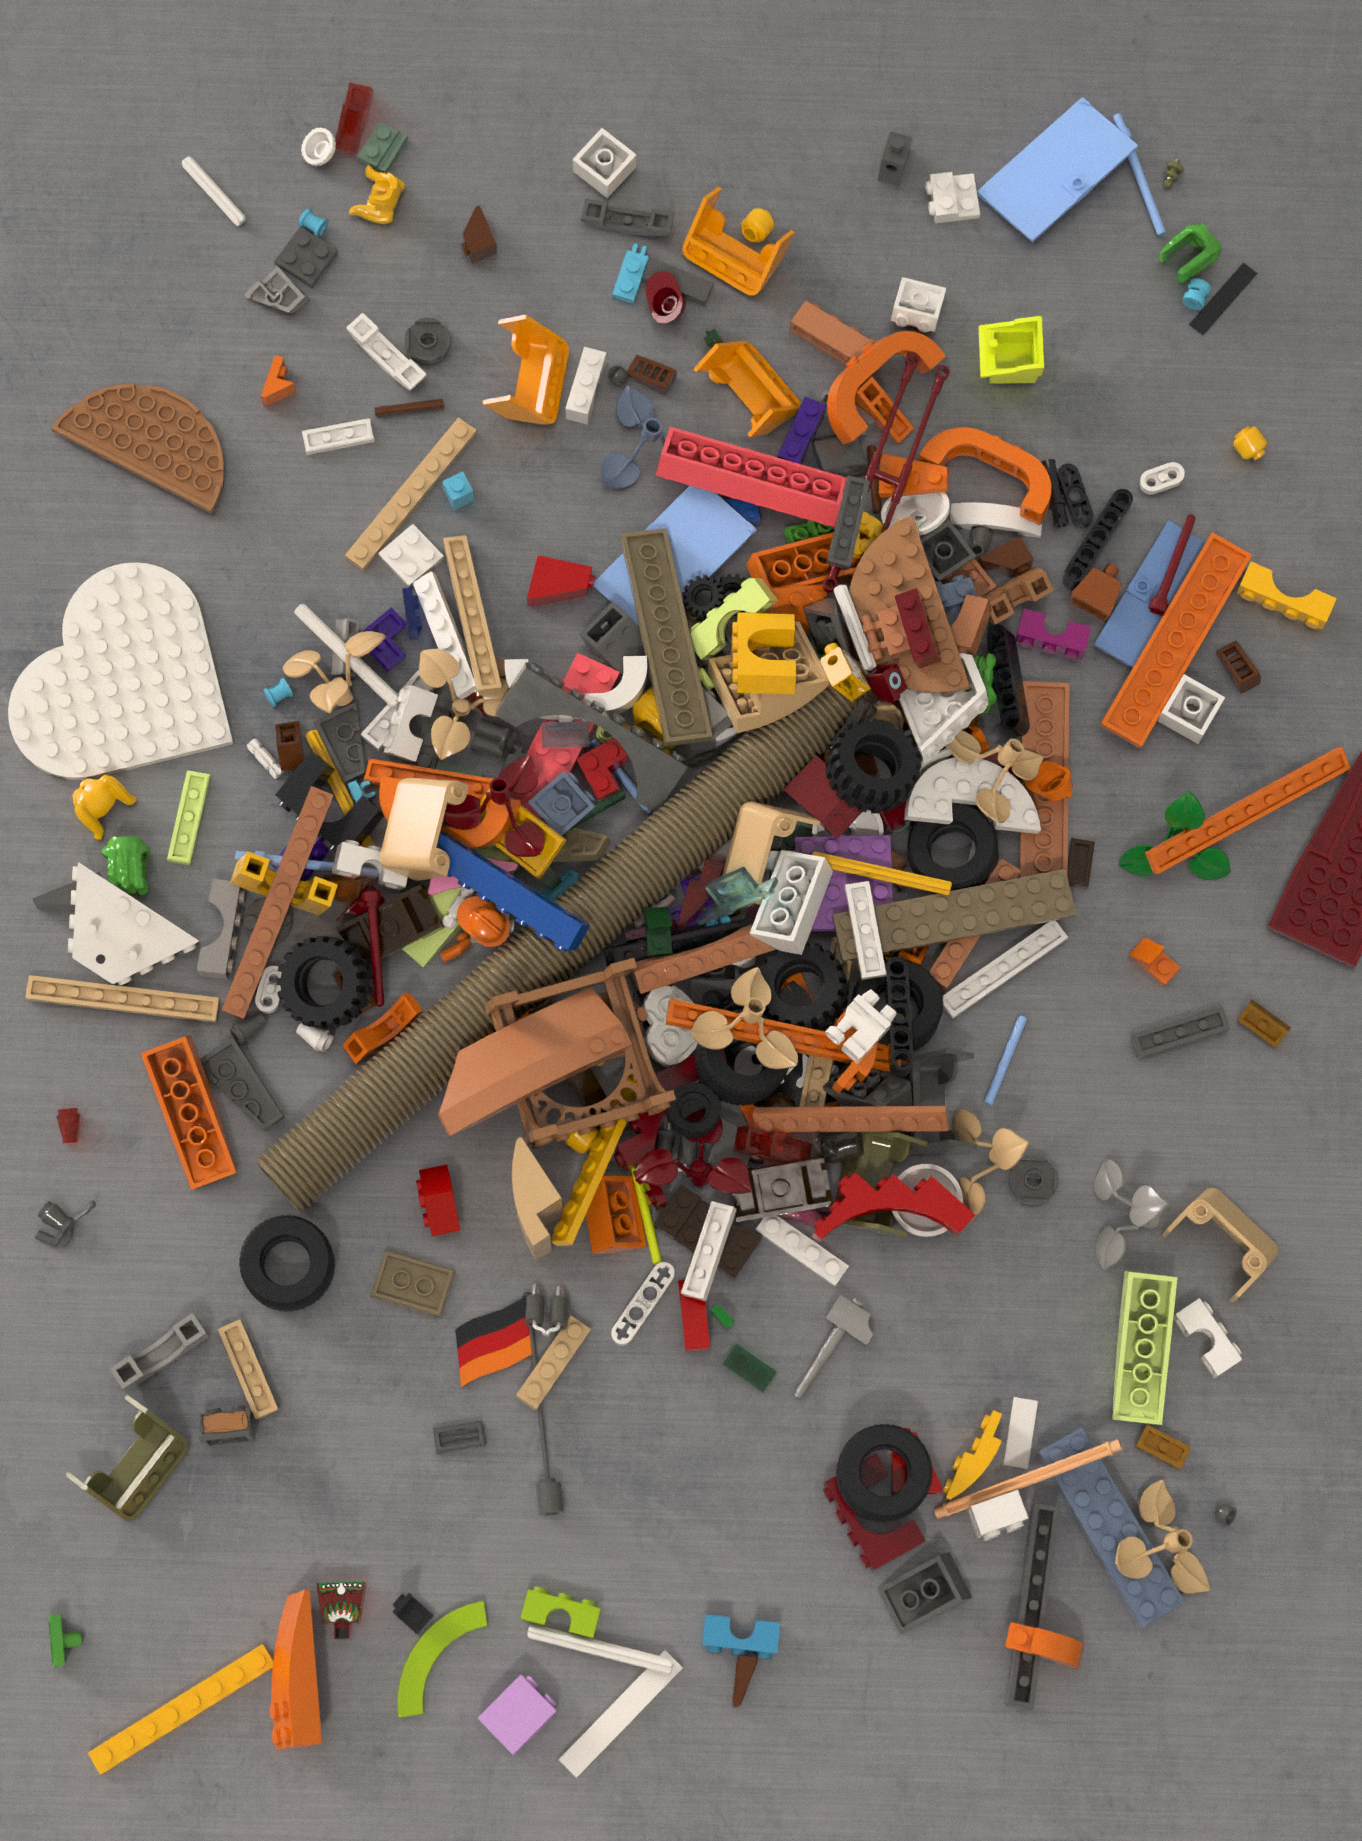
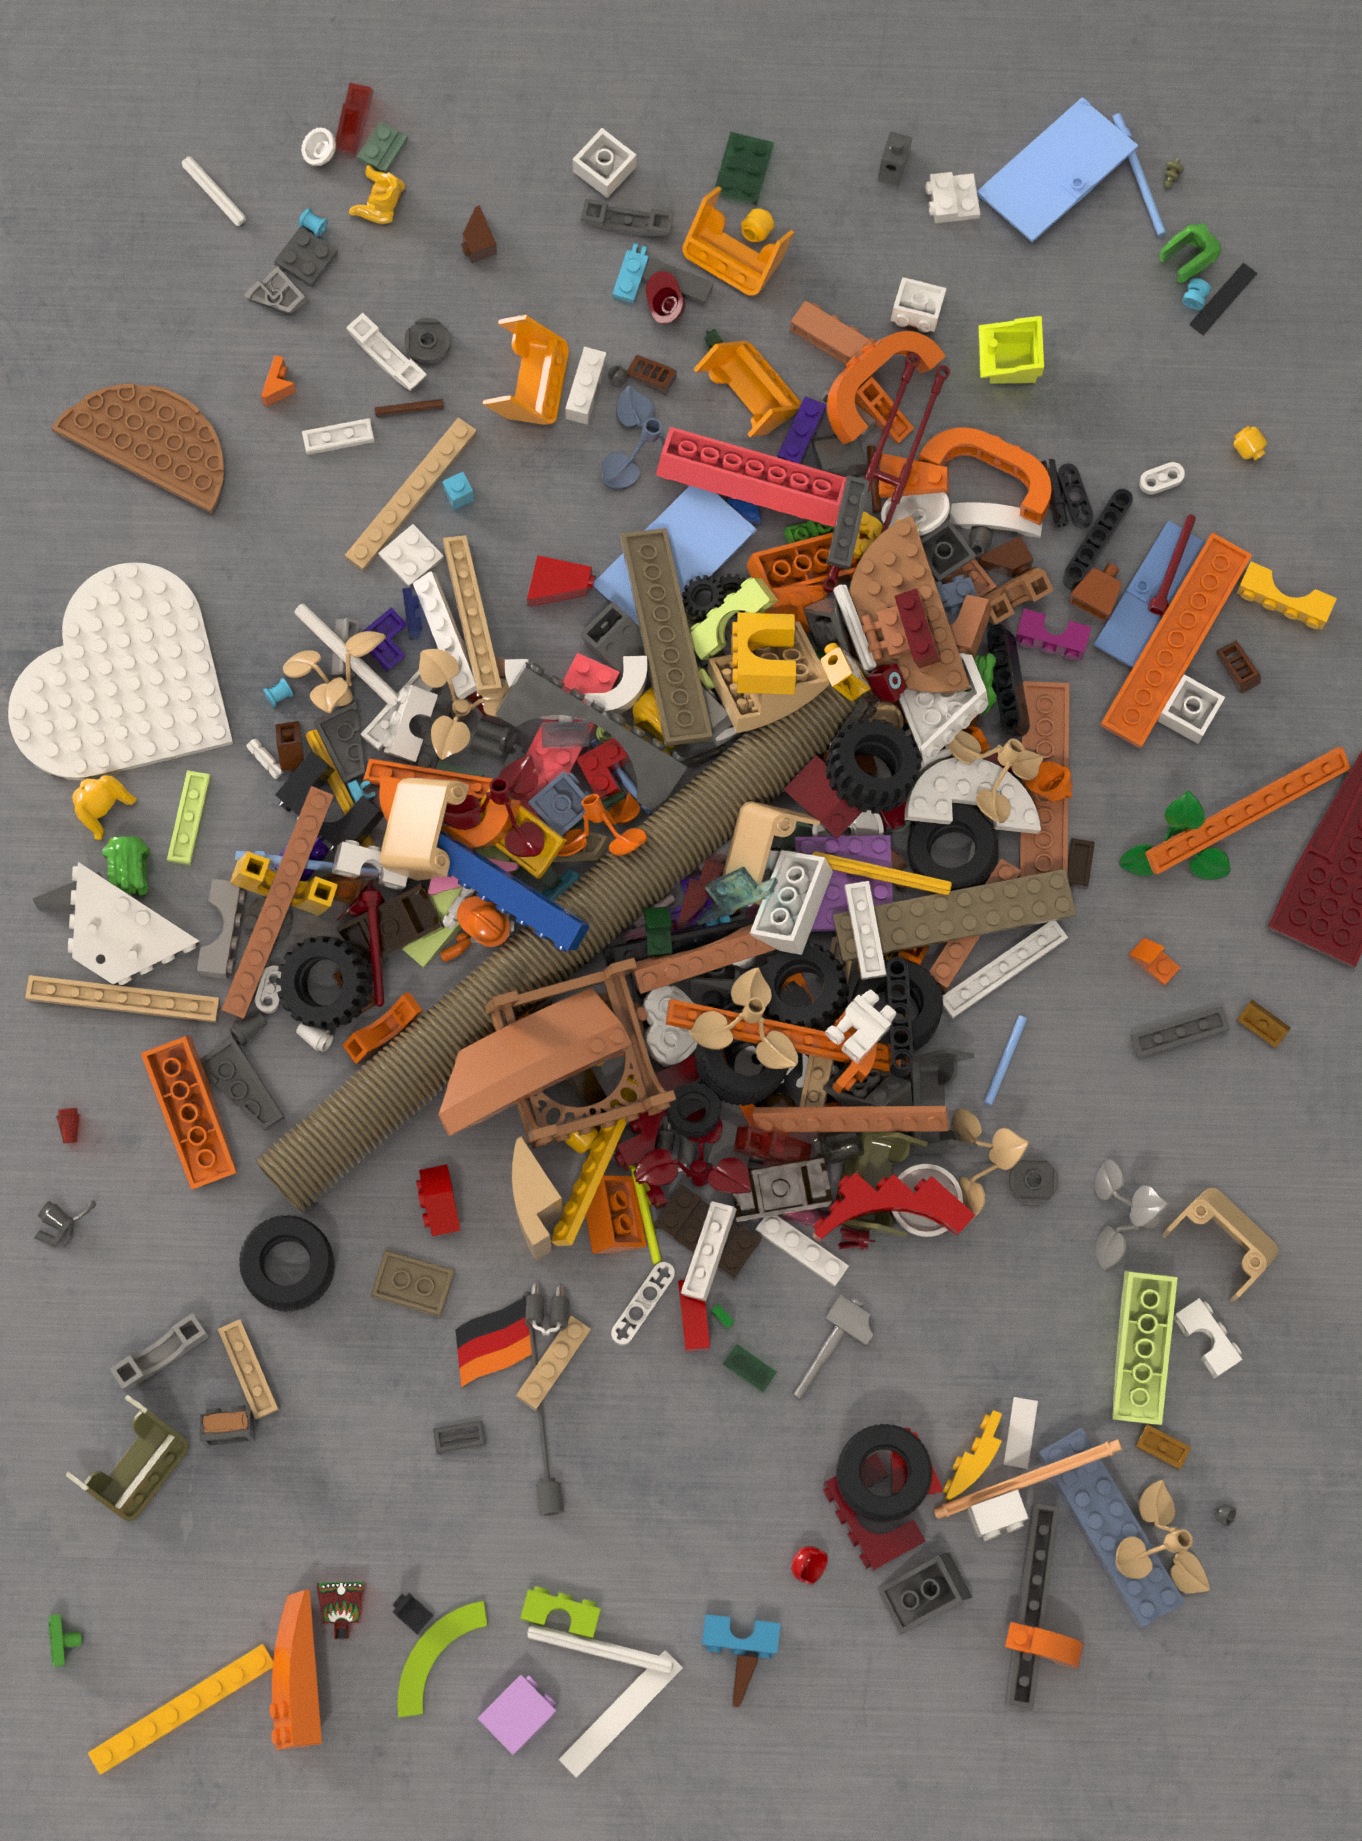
none -> orange plant [556,792,647,856]
none -> clear green plate [714,132,774,206]
none -> red hair [791,1546,828,1585]
none -> dark red piece [838,1224,876,1250]

